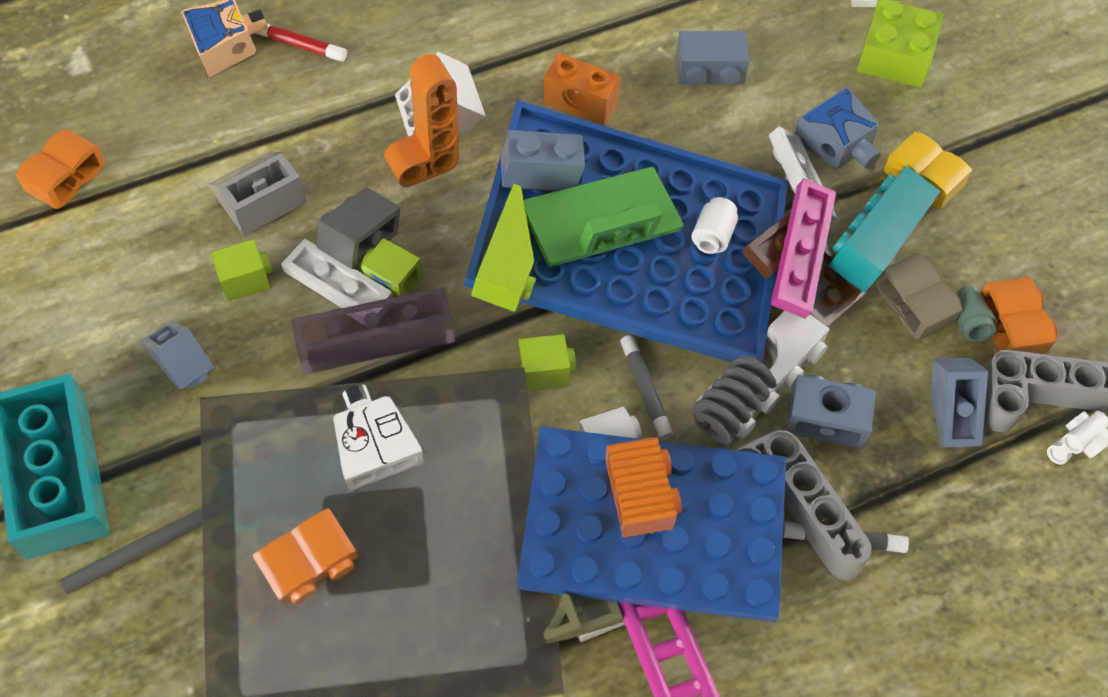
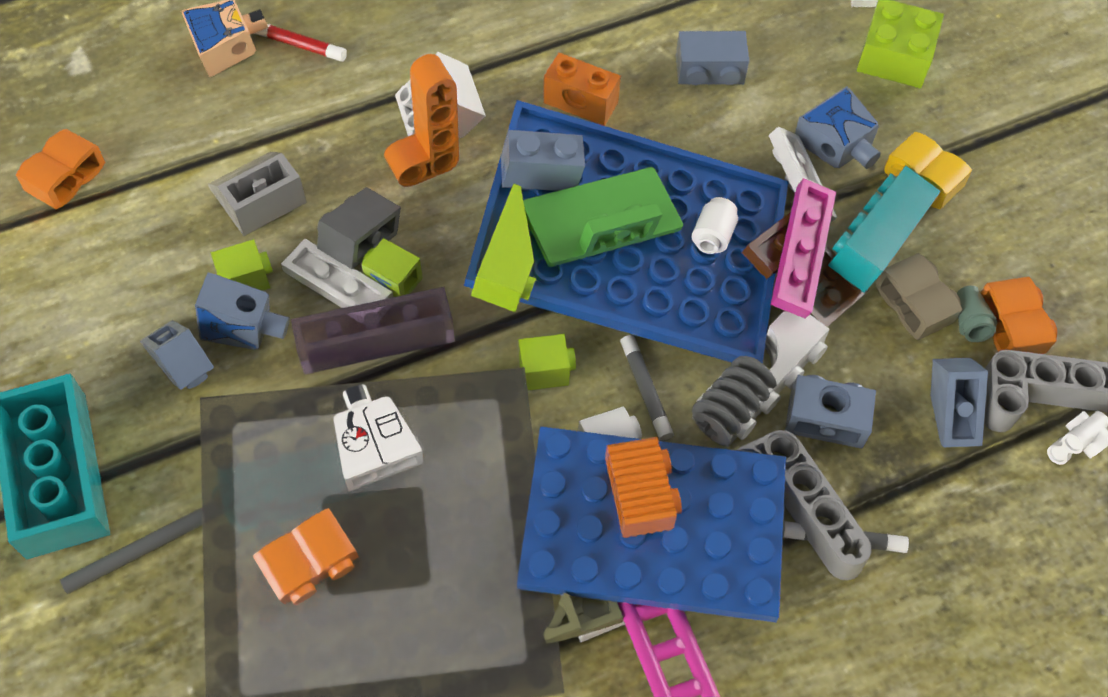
none -> sand blue torso [195,272,290,350]

